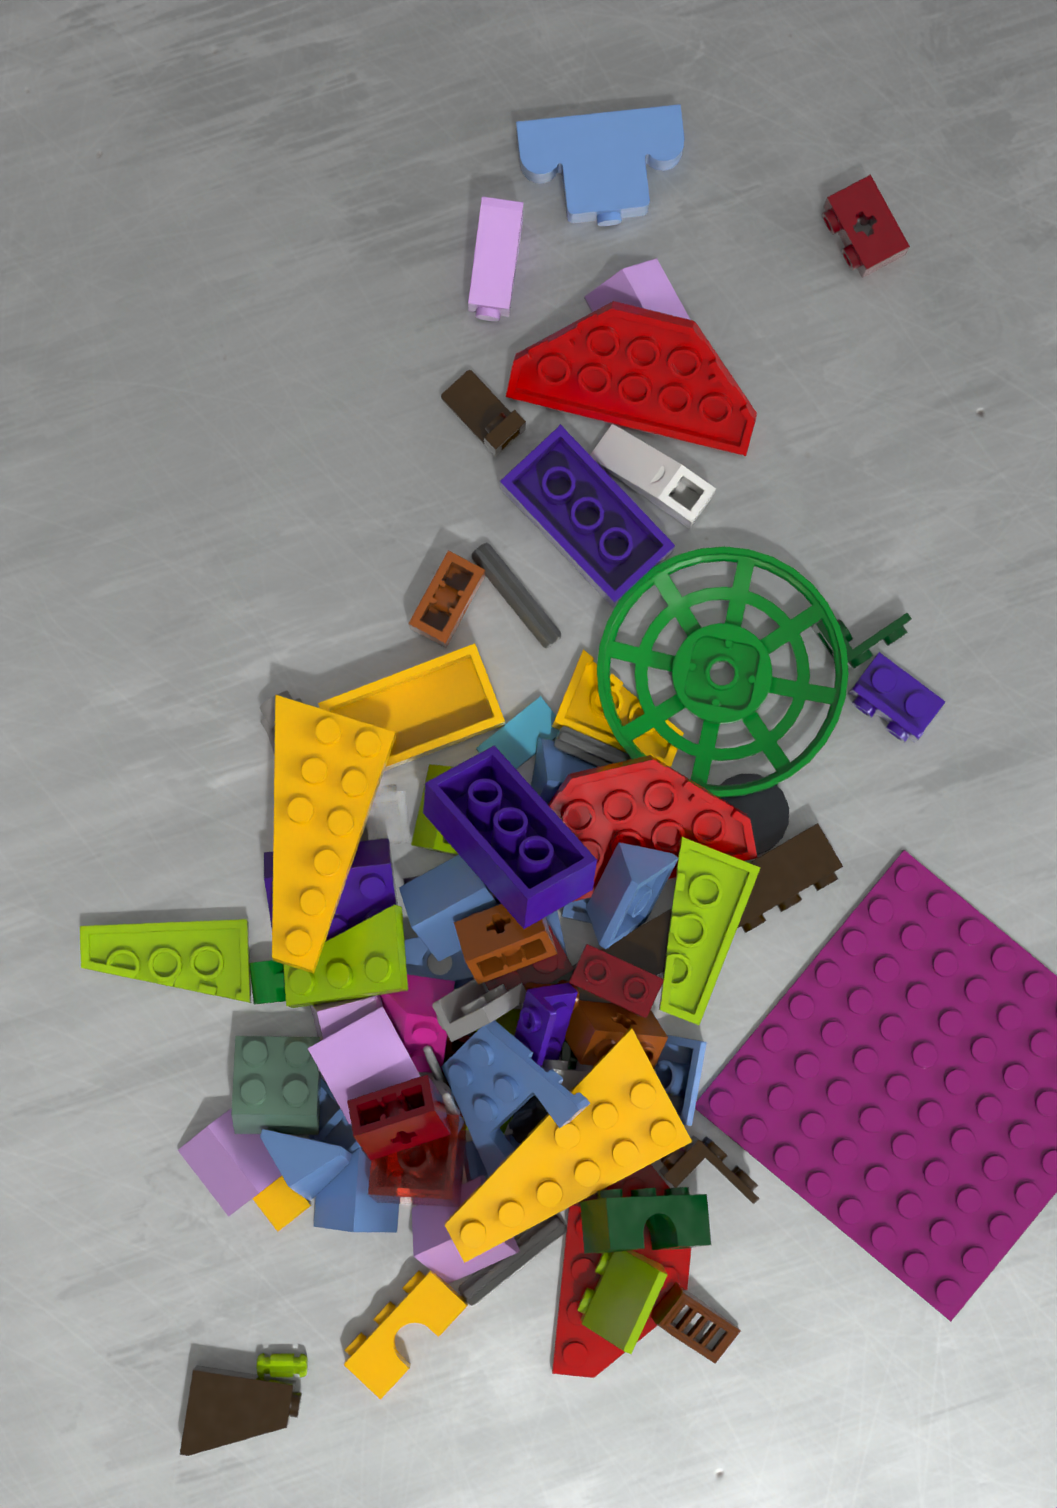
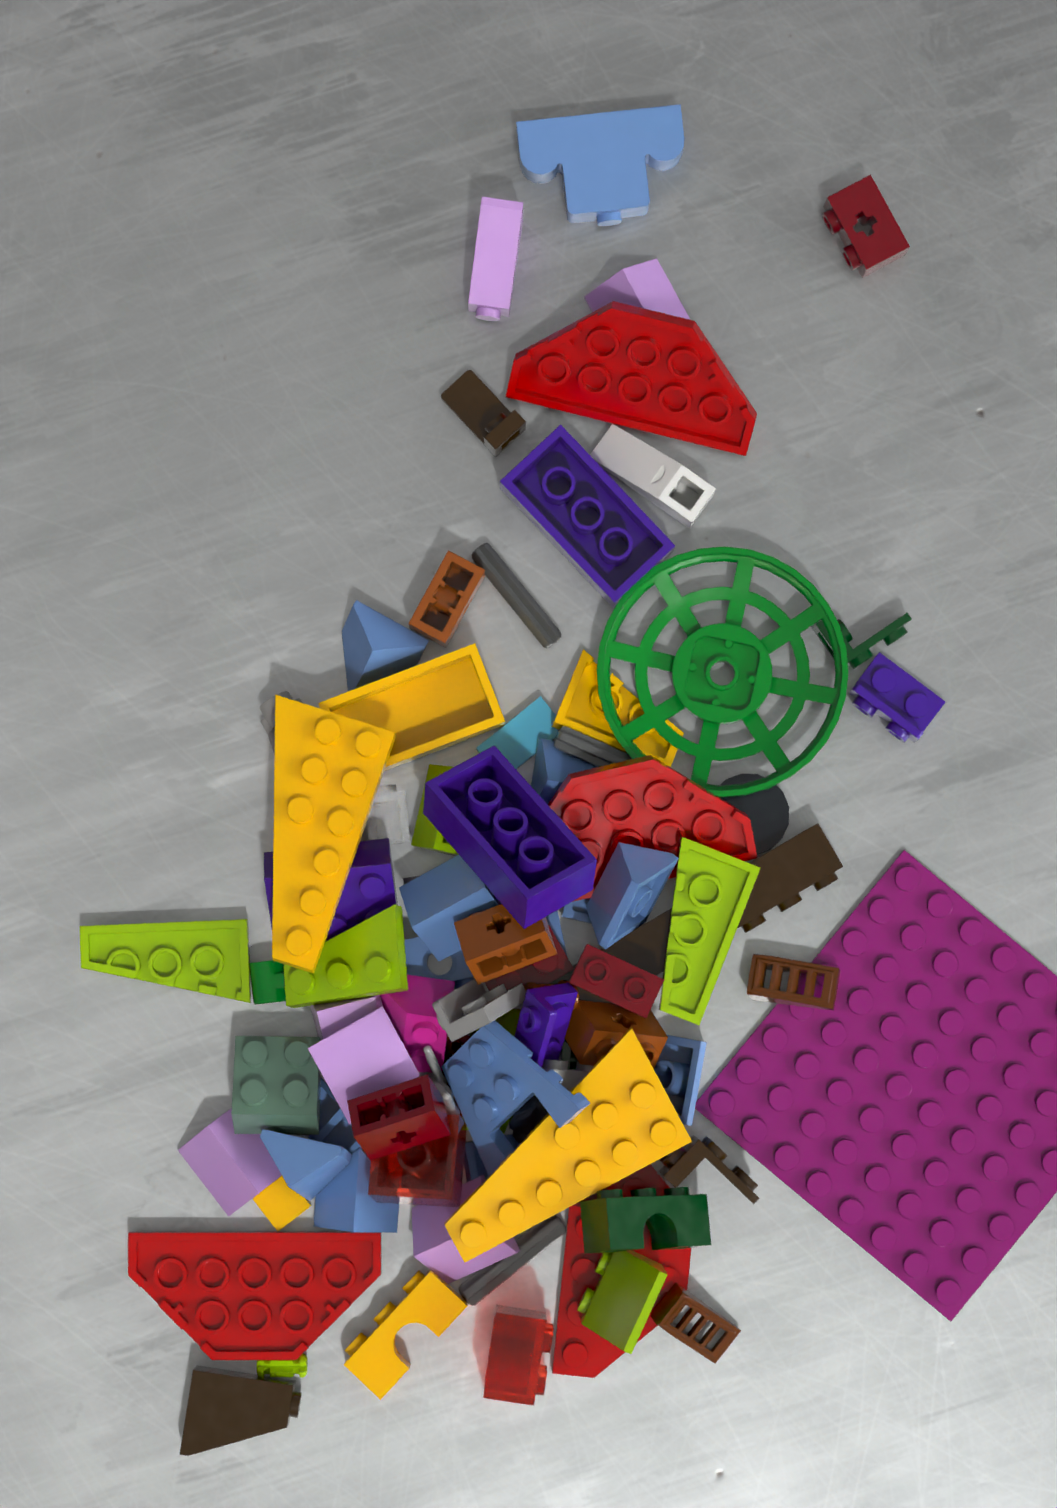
none -> red plate [128,1231,382,1360]
none -> medium blue slope [341,600,429,691]
none -> clear red brick [483,1305,554,1406]
none -> reddish brown slope [747,954,841,1011]

